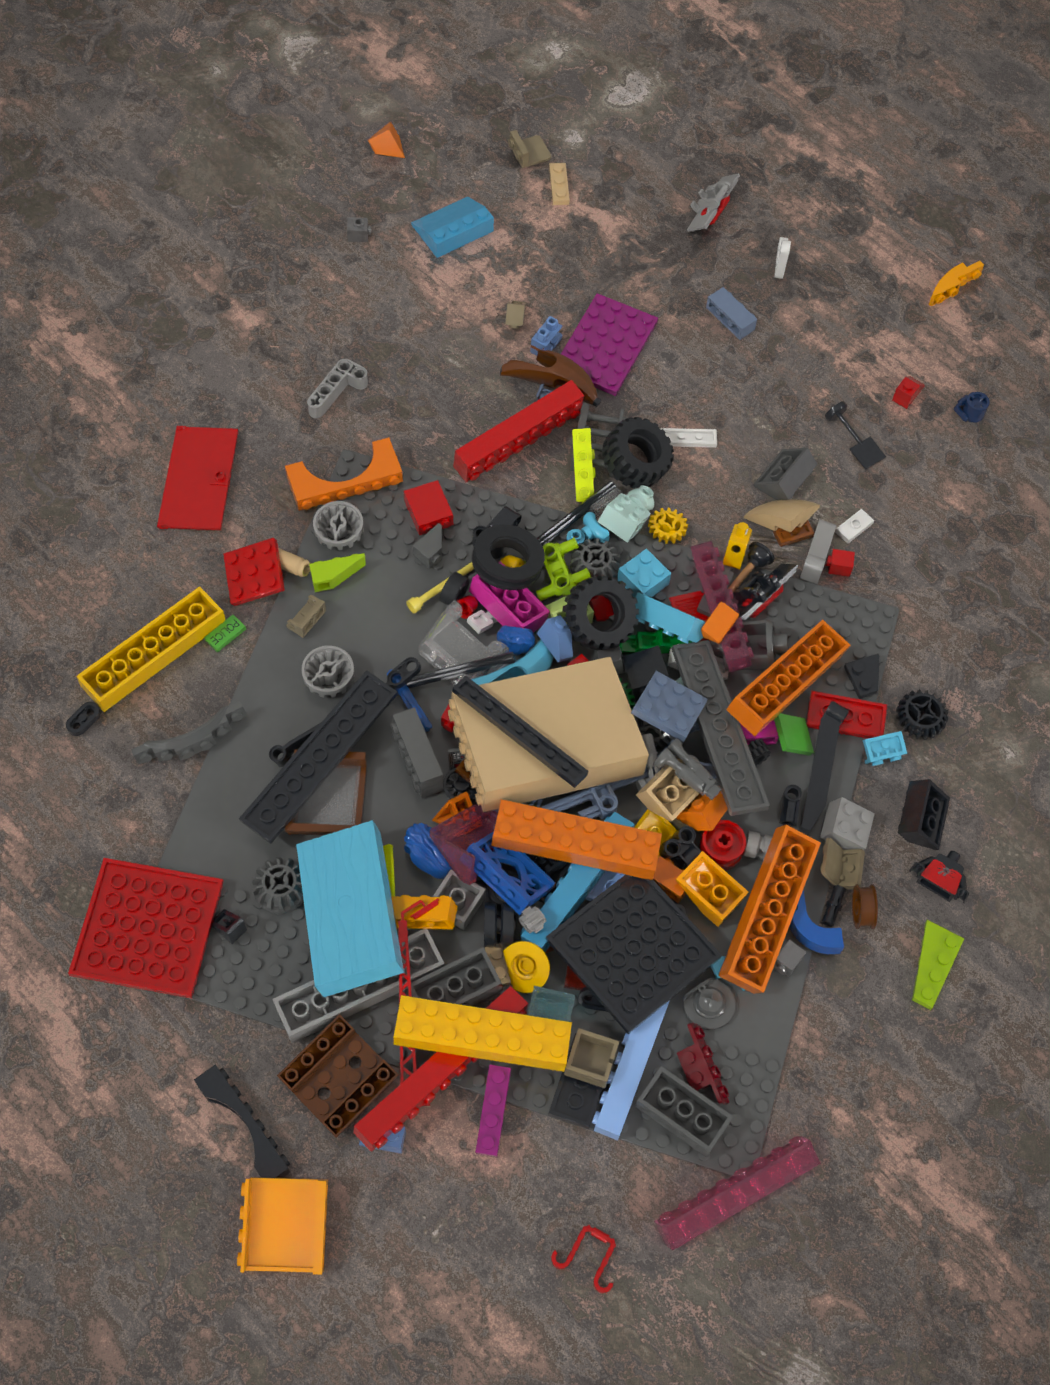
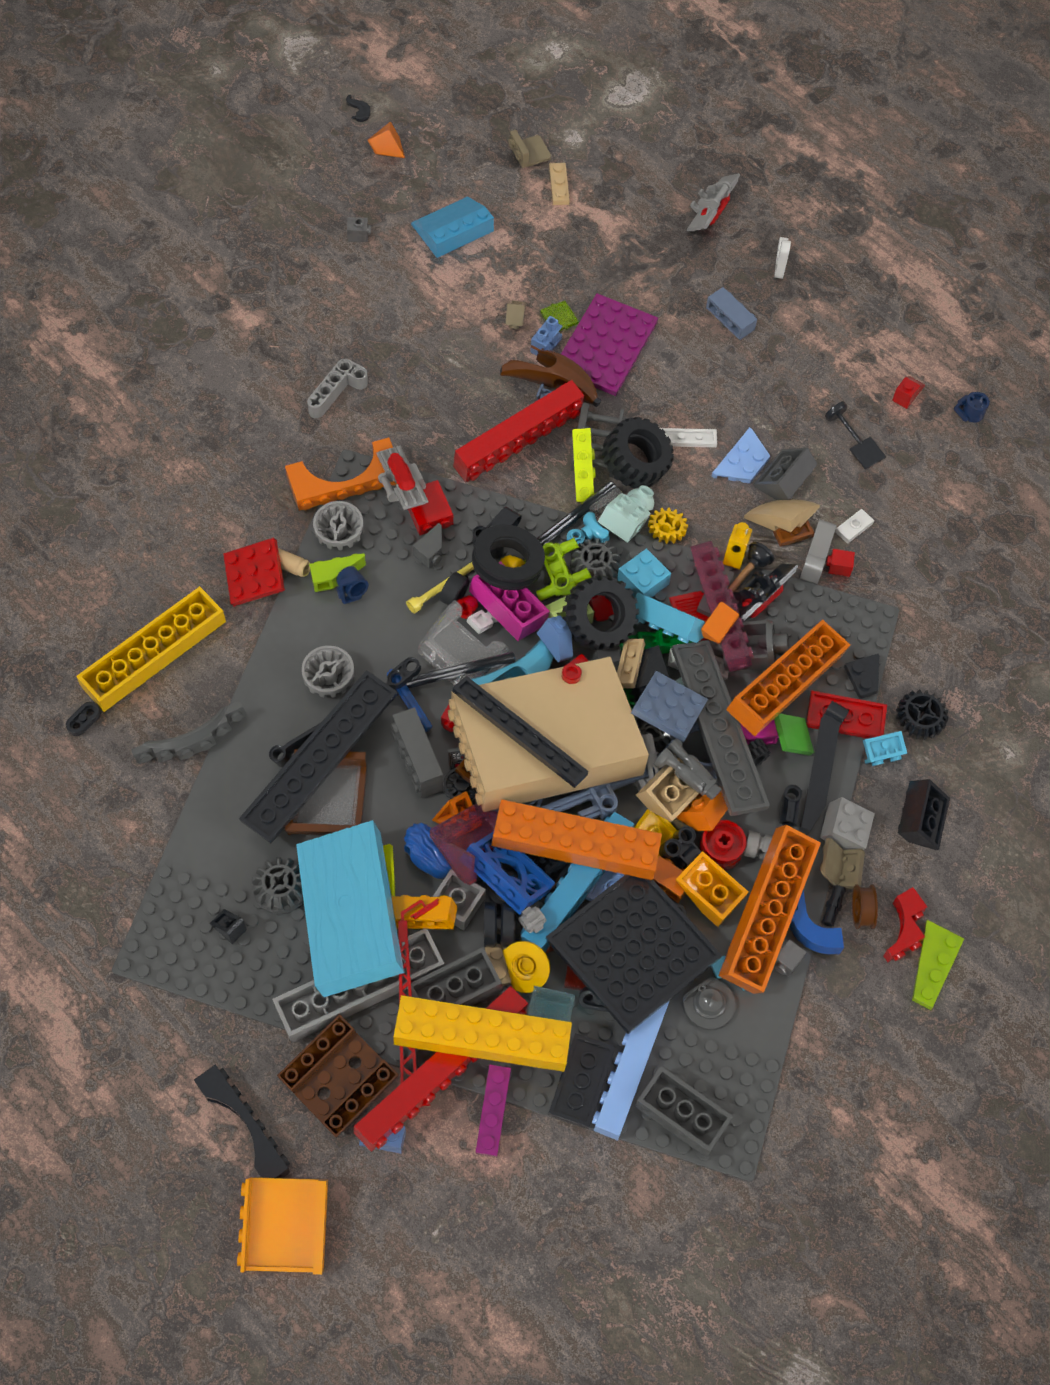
red plate [68,858,224,999] -> none
red door [157,426,239,530] -> none
bright green tile [204,615,246,653] -> none
dark tan hinge [286,595,326,638] -> none
blue hair [497,625,536,655] -> none
red piece [551,1225,616,1294] -> none
dark tan piece [564,1028,619,1088] -> none
clear pink brick [654,1136,821,1251] -> none
dark red bracket [677,1023,730,1105] -> none
torso [909,851,969,904] -> none
light orange slope [929,261,984,306] -> none
none -> dark blue piece [336,566,369,604]
none -> black piece [346,95,371,122]
none -> light grey piece [376,446,428,510]
none -> clear neon green piece [540,300,579,331]
none -> red tile [561,664,582,684]
none -> tan plate [617,639,645,688]
none -> light blue wing [711,427,770,484]
none -> red arch [883,887,927,962]

